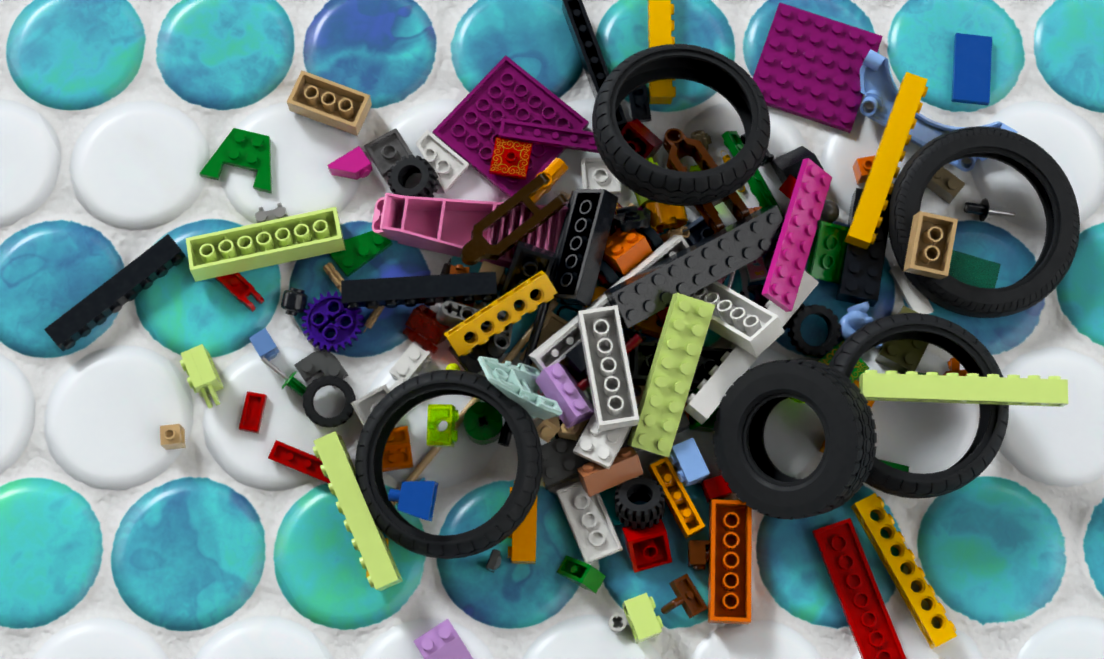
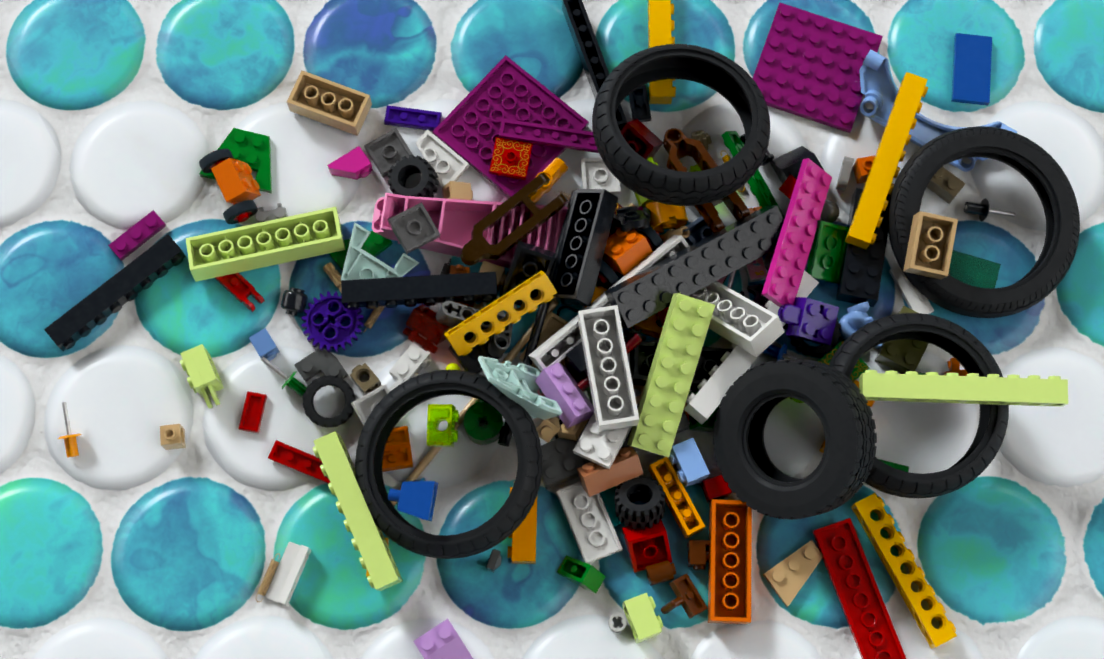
none -> light orange piece [58,402,82,457]
none -> magenta plate [108,210,166,261]
none -> orange brick [199,149,261,224]
none -> tan piece [256,553,280,602]
none -> white panel [266,542,311,606]
none -> light aqua wing [340,222,419,281]
none -> dark tan brick [350,363,381,395]
none -> dark purple tile [384,105,442,131]
none -> flat silver plate [388,202,441,254]
none -> tan brick [442,181,473,200]
none -> reddish brown brick [645,560,677,586]
none -> blue piece [762,343,798,361]
none -> tan wing [763,540,823,607]
none -> dark purple brick [778,297,839,345]
none -> light grey beam [836,156,854,191]

